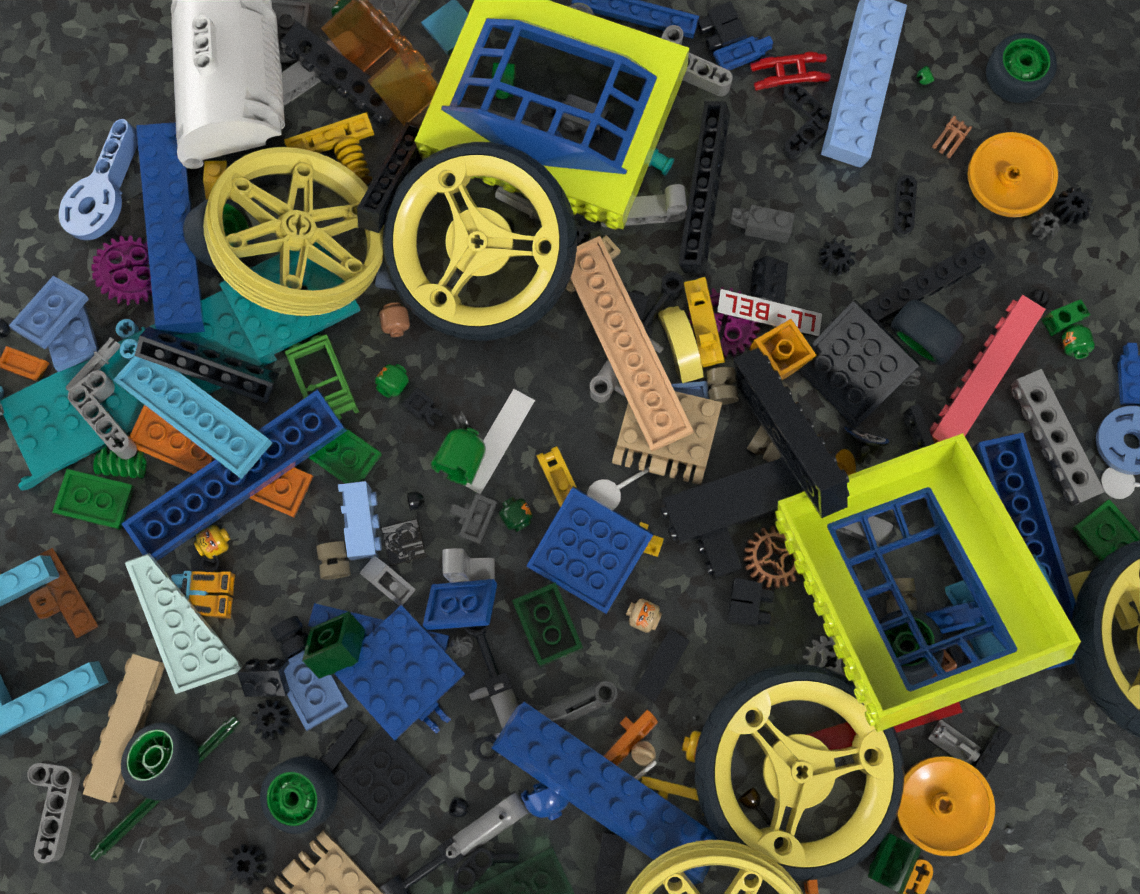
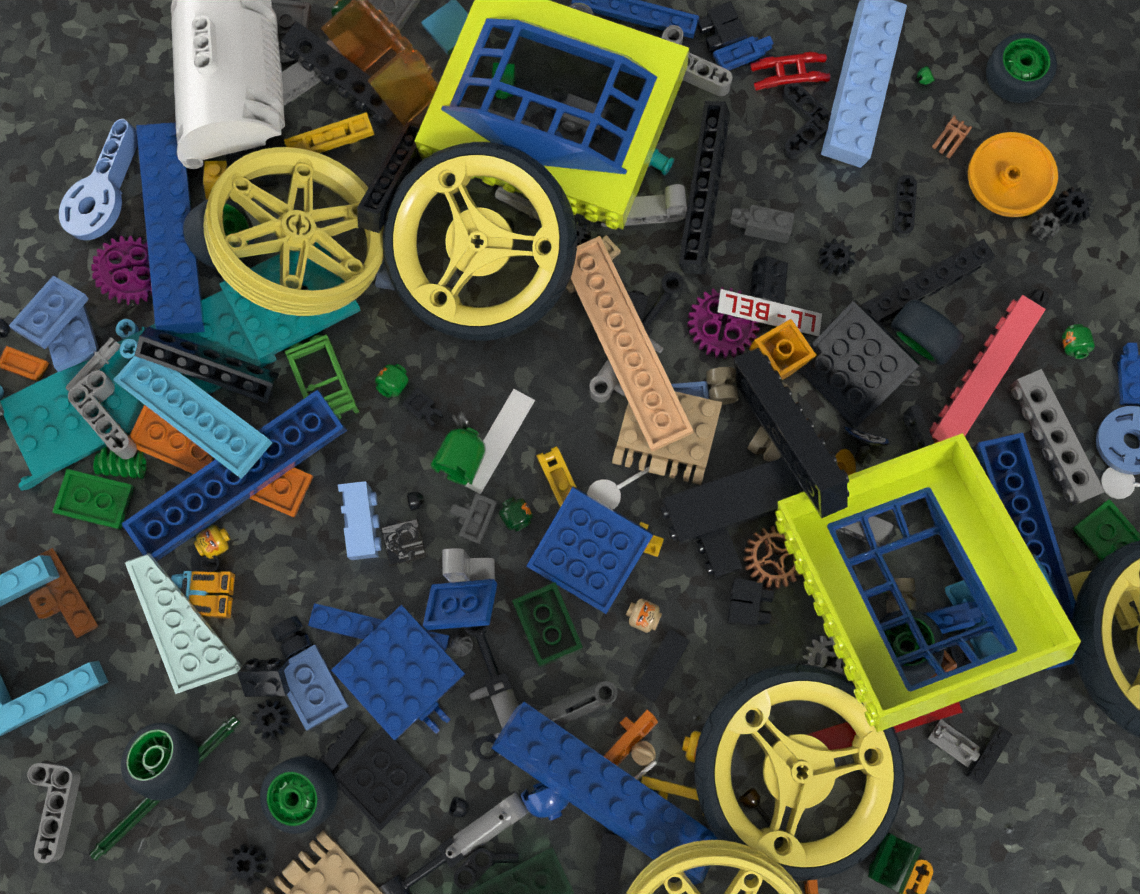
tan brick [83,654,165,803] -> none
dark green brick [302,611,365,679] -> none
green plate [308,429,382,484] -> none
dark tan wheel [317,541,351,580] -> none
yellow piece [334,137,373,185] -> none
light grey slope [360,555,416,606] -> none
nougat head [379,303,410,337] -> none
light yellow arch [658,306,704,383] -> none
yellow hinge [684,277,725,368] -> none
light orange dish [897,756,995,856] -> none
green leg [1041,299,1091,337] -> none

